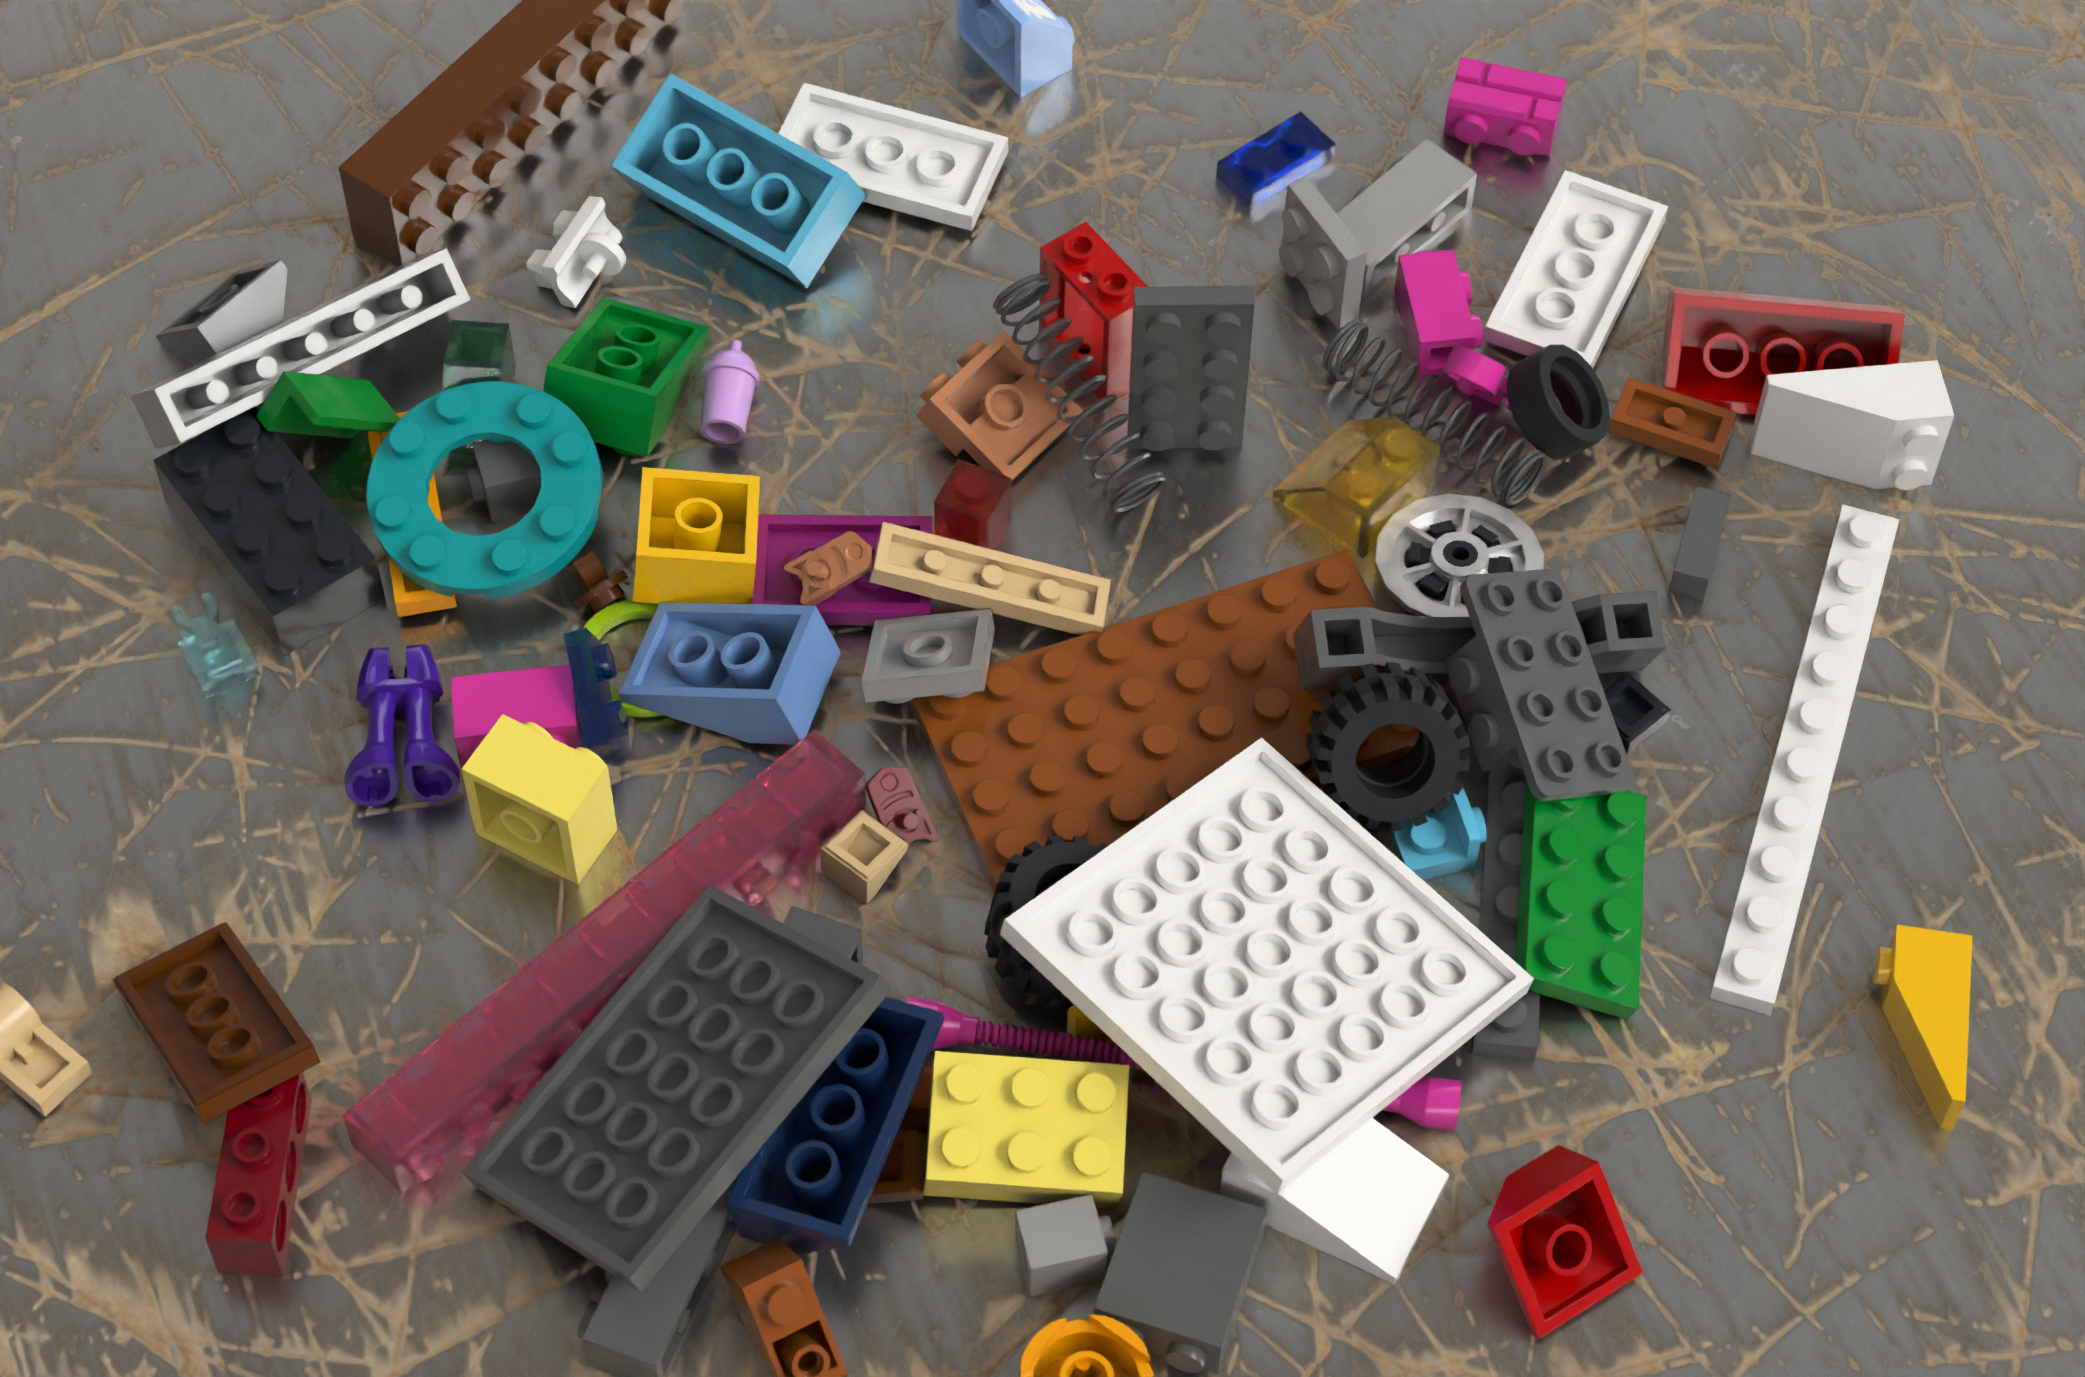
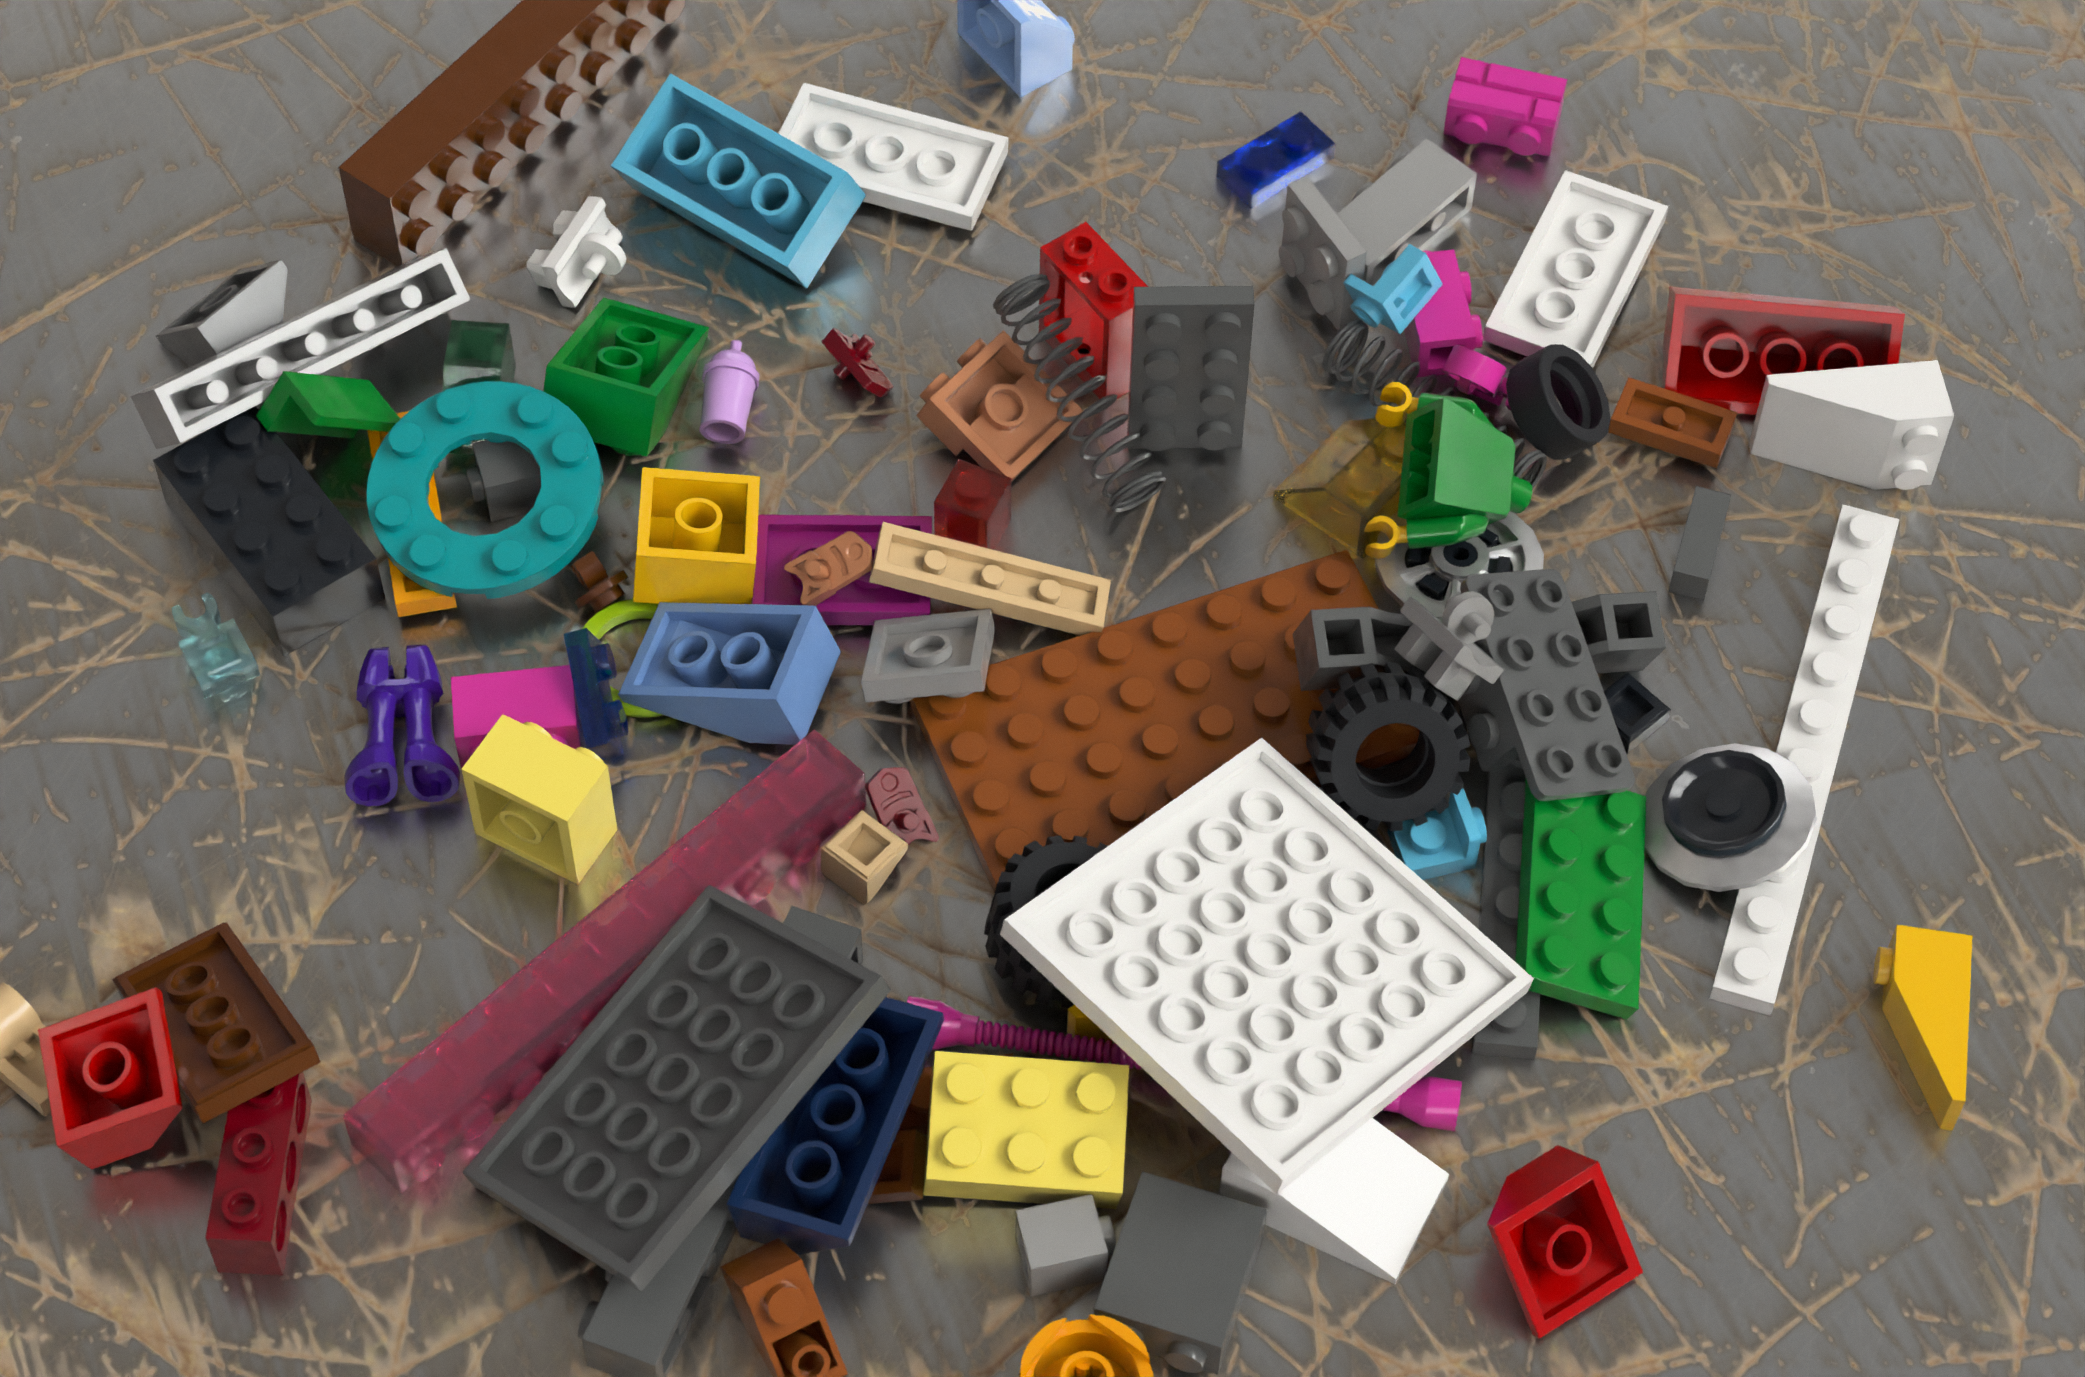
none -> red slope [38,987,183,1170]
none -> dark red piece [821,328,893,398]
none -> medium azure bracket [1343,244,1443,334]
none -> green torso [1364,382,1533,559]
none -> light grey hips [1395,591,1504,700]
none -> piece [1645,743,1817,892]

